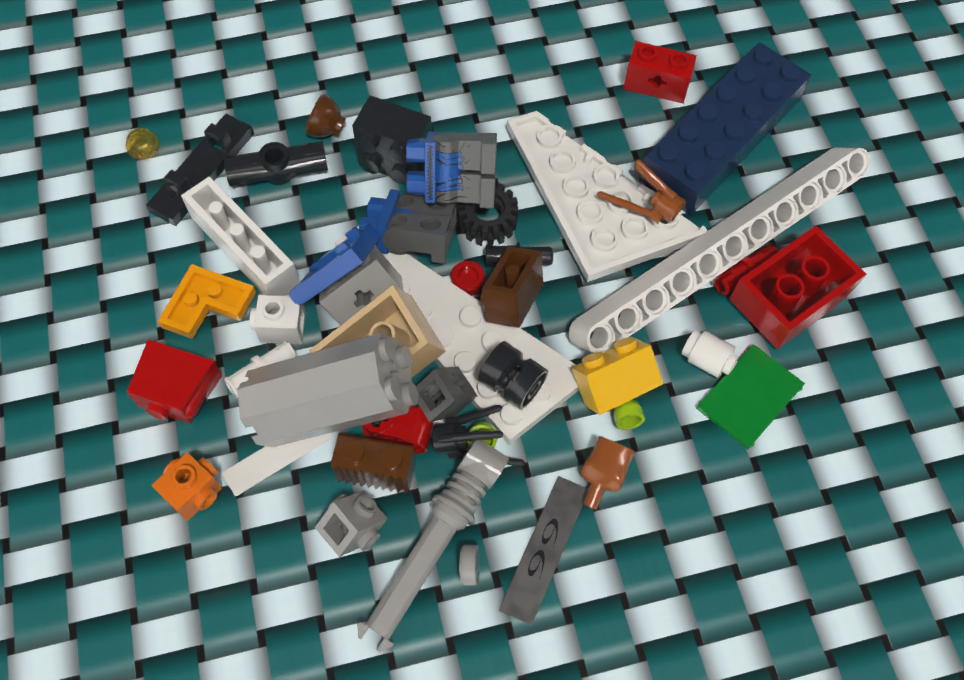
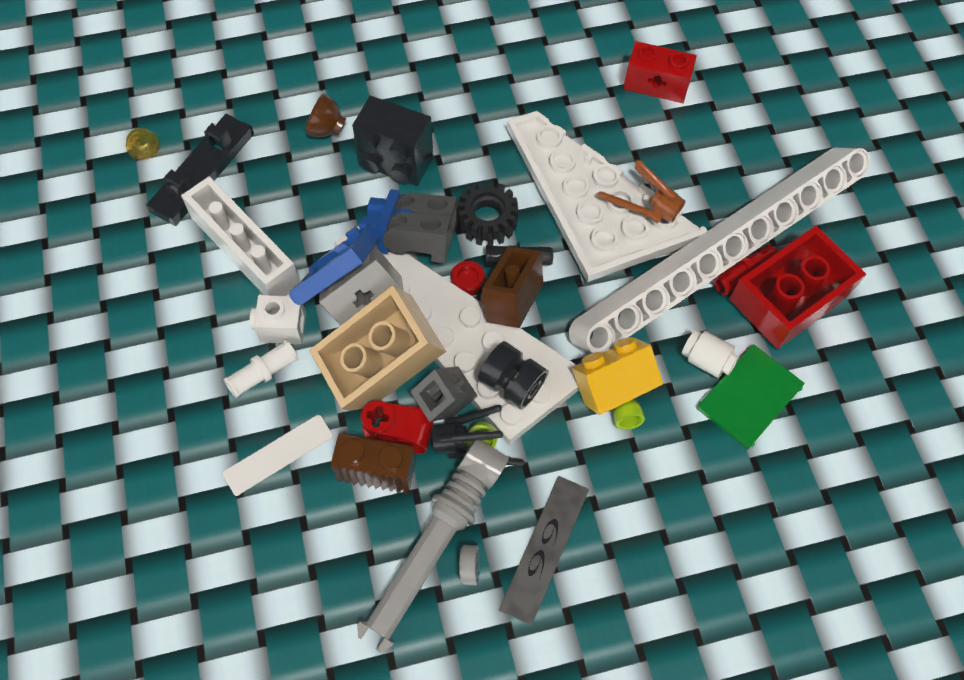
red torso [127,339,222,424] -> none
orange brick [151,452,222,522] -> none
light orange plate [157,264,256,339] -> none
black piece [223,141,328,187] -> none
light grey brick [237,333,419,447] -> none
light grey brick [315,490,388,557] -> none
hips [406,131,497,208] -> none
dark orange piece [581,436,635,510] -> none
dark blue brick [639,42,812,216] -> none

